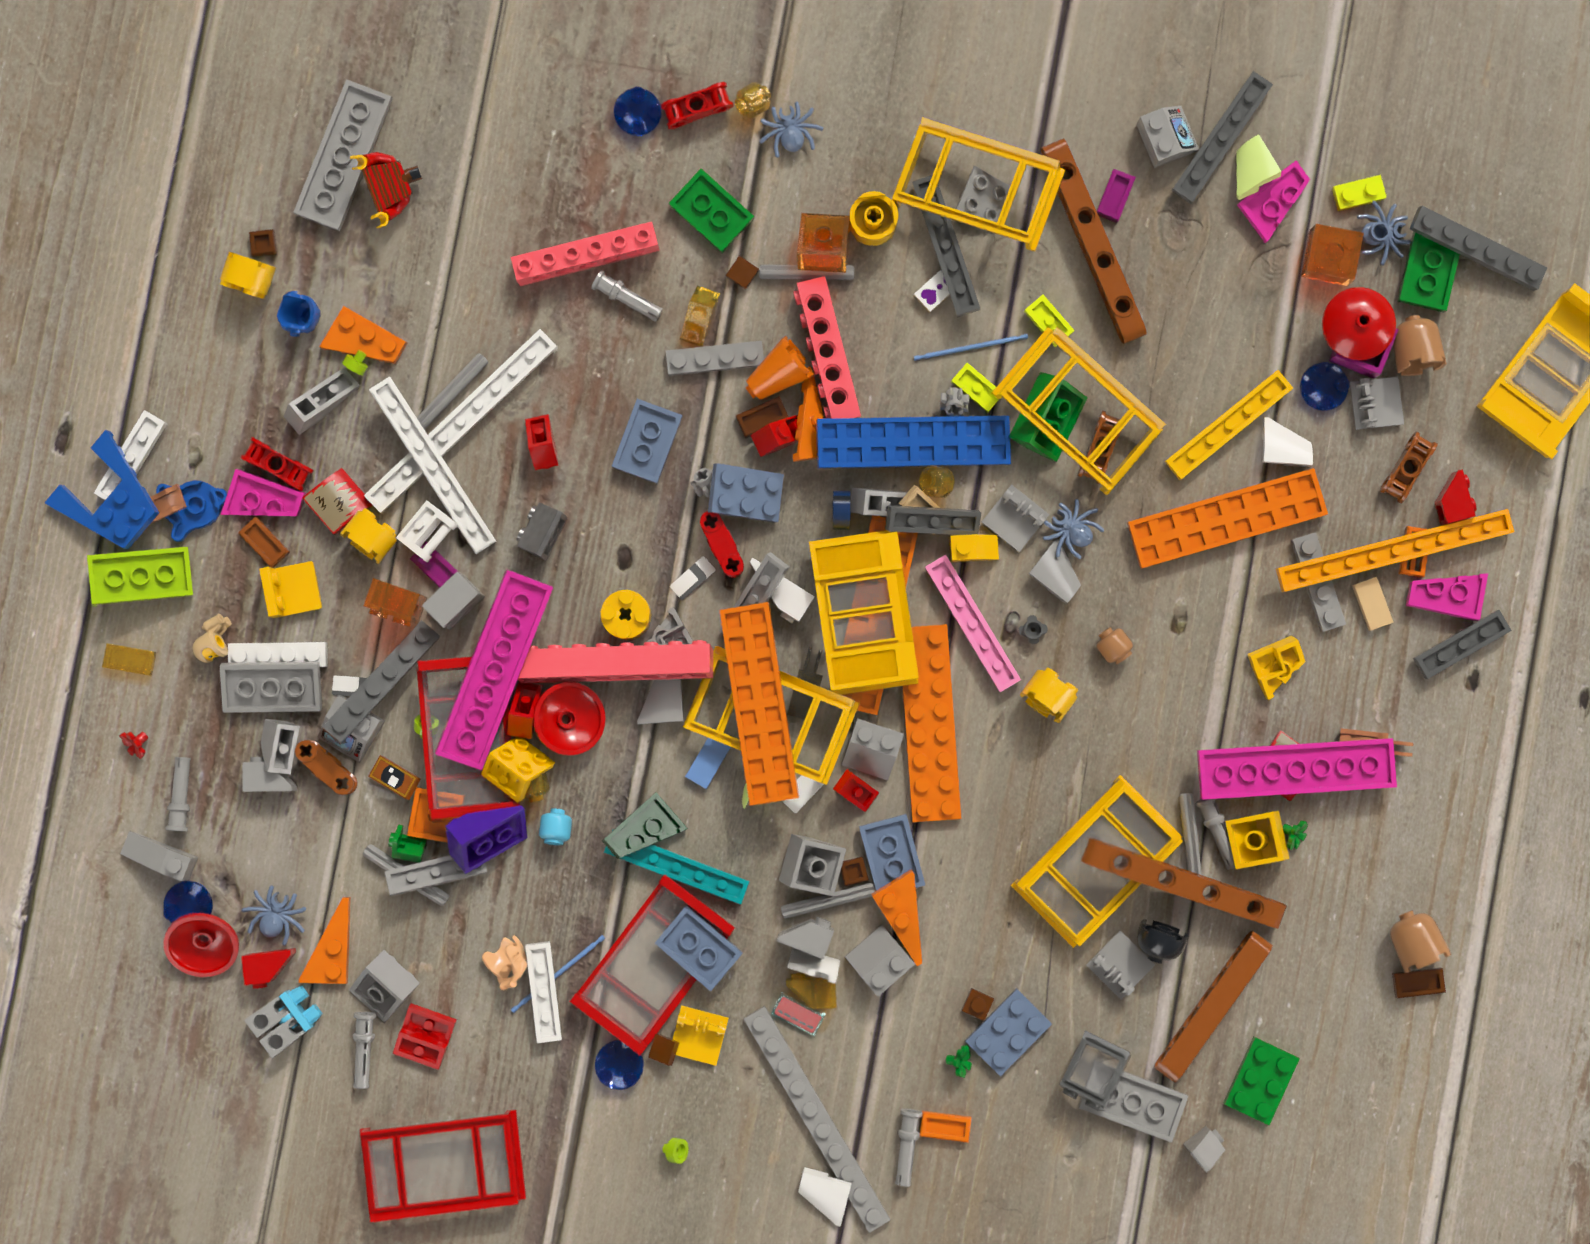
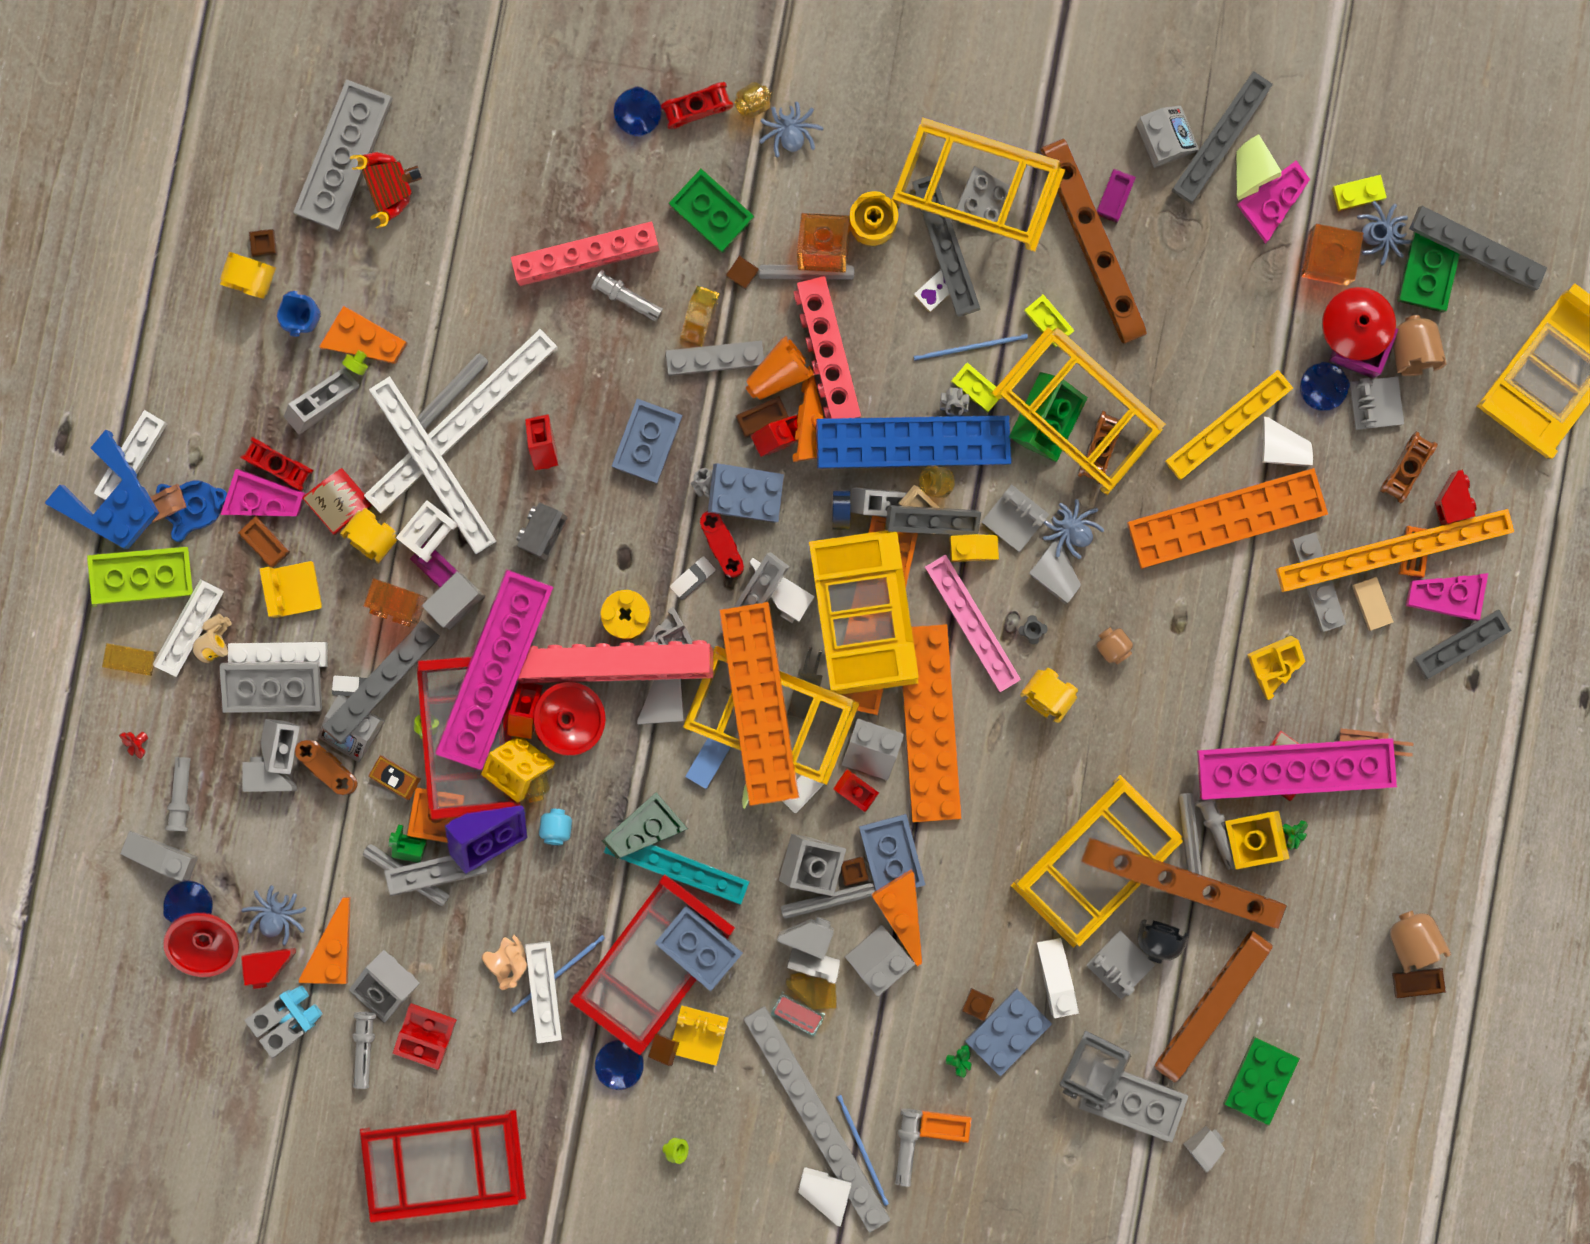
none -> white plate [153,579,224,677]
none -> medium blue piece [837,1095,889,1206]
none -> white slope [1037,938,1078,1018]

